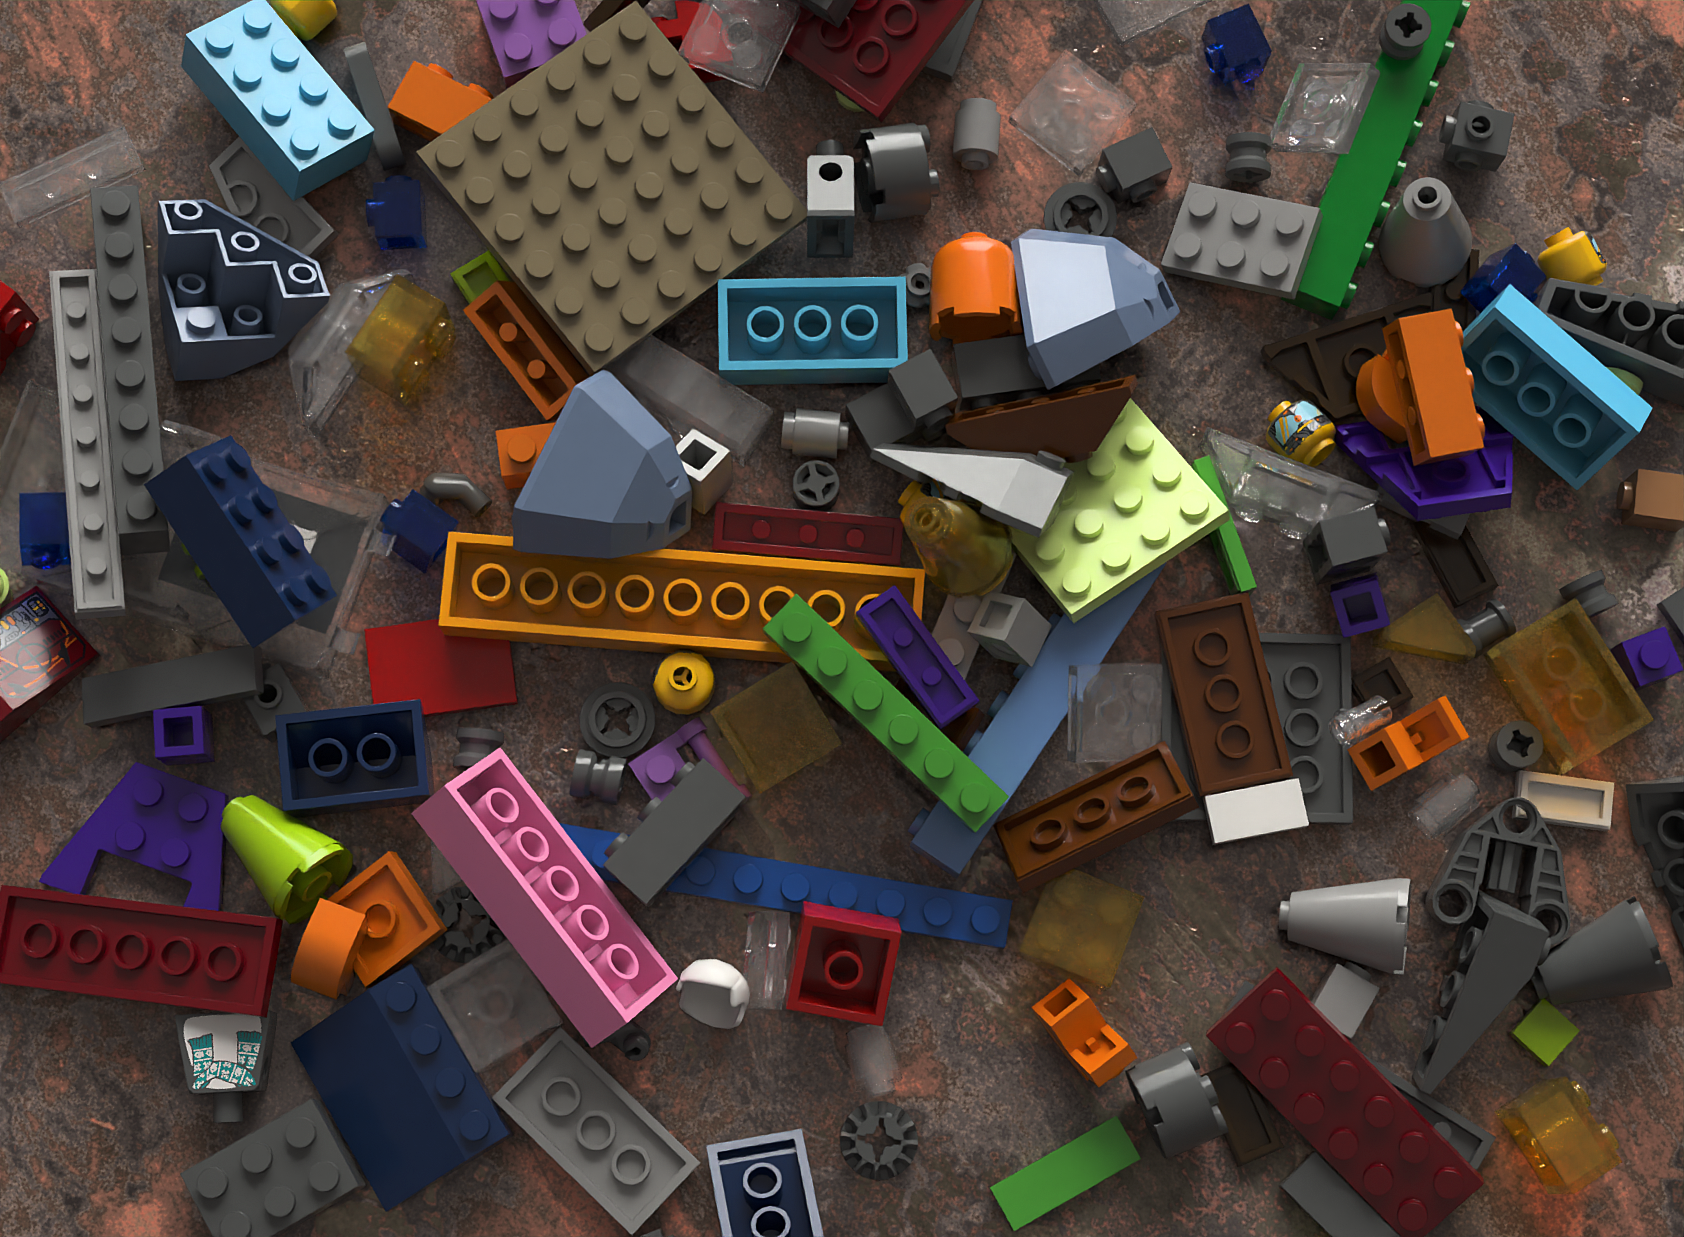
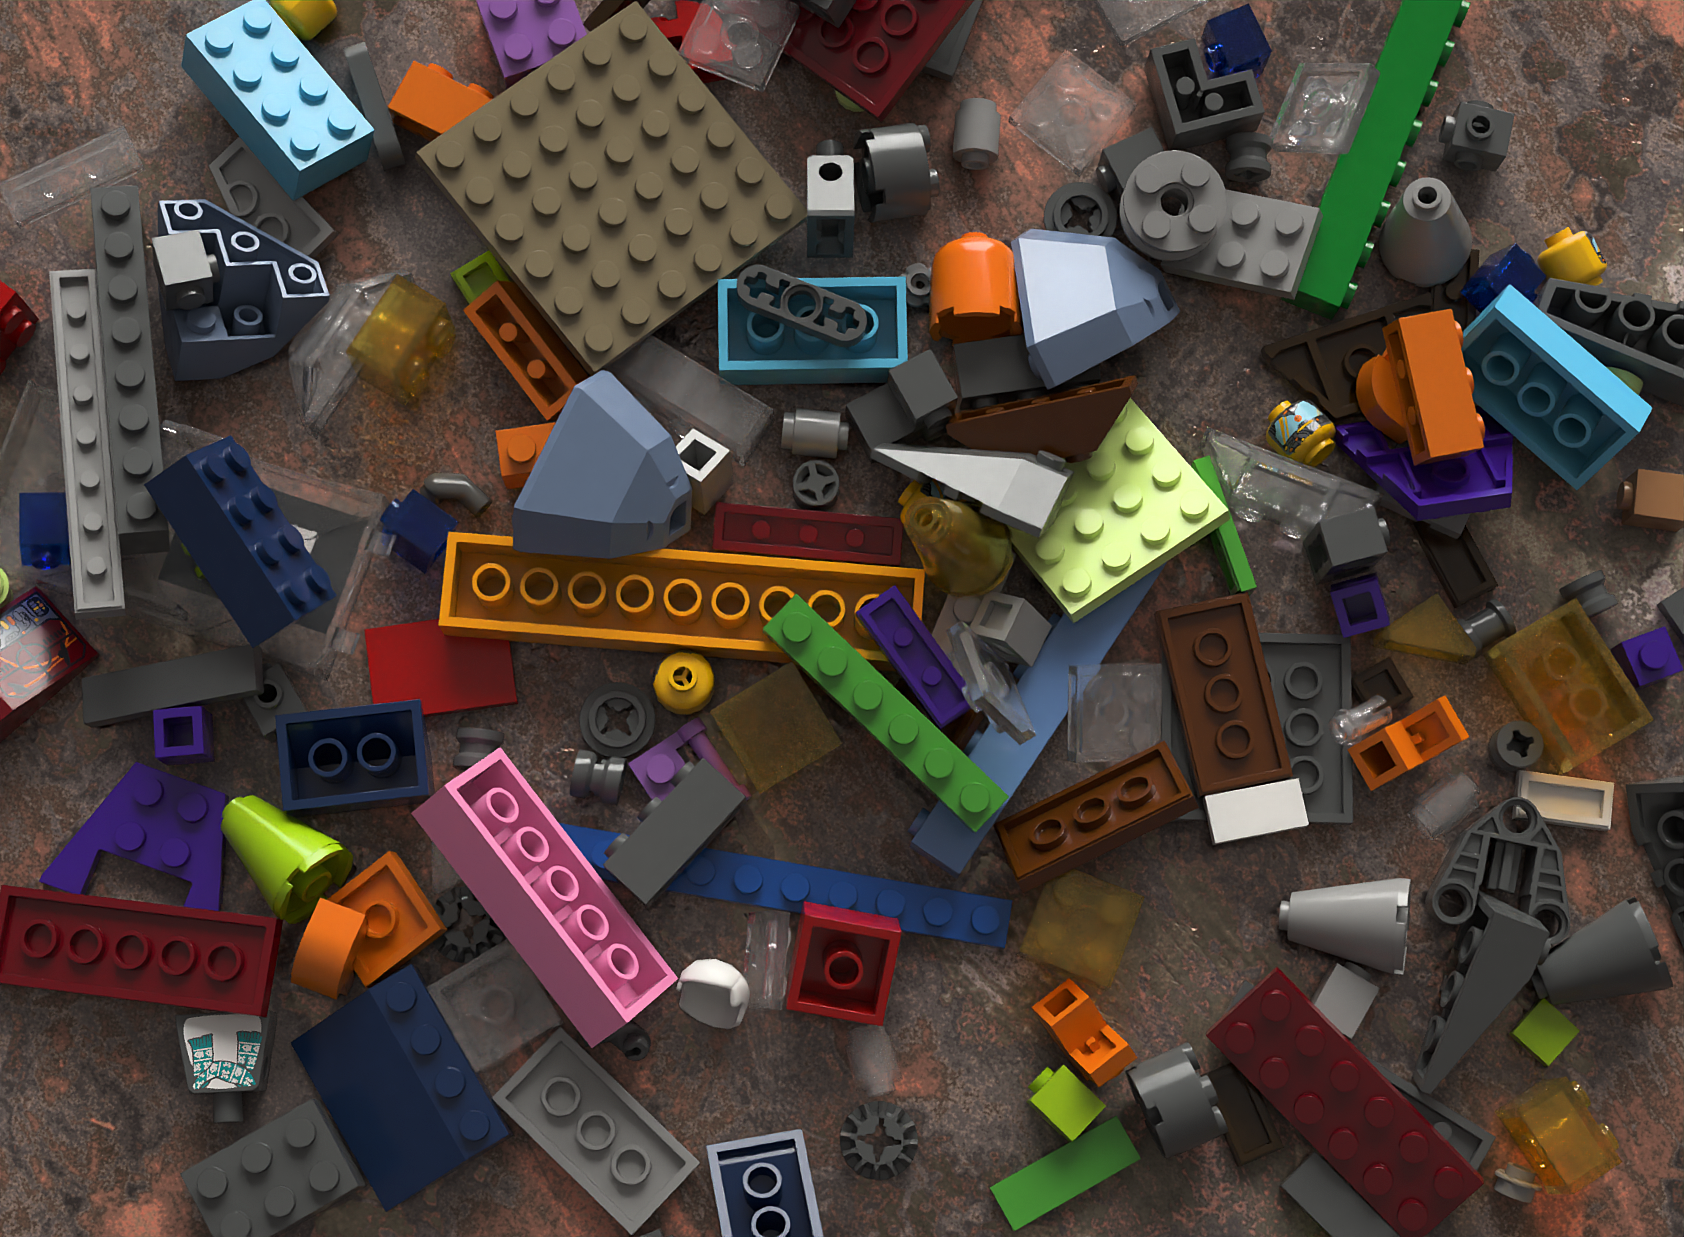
clear blue brick [366,175,427,250] -> none
dark grey wheel [1379,3,1431,60] -> none
none -> brick [152,229,220,311]
none -> dark grey beam [737,265,867,347]
none -> clear plate [946,621,1036,745]
none -> lime brick [1026,1065,1106,1142]
none -> light grey wheel [1119,150,1227,261]
none -> dark grey brick [1144,38,1265,151]
none -> light grey plate [1494,1162,1542,1203]

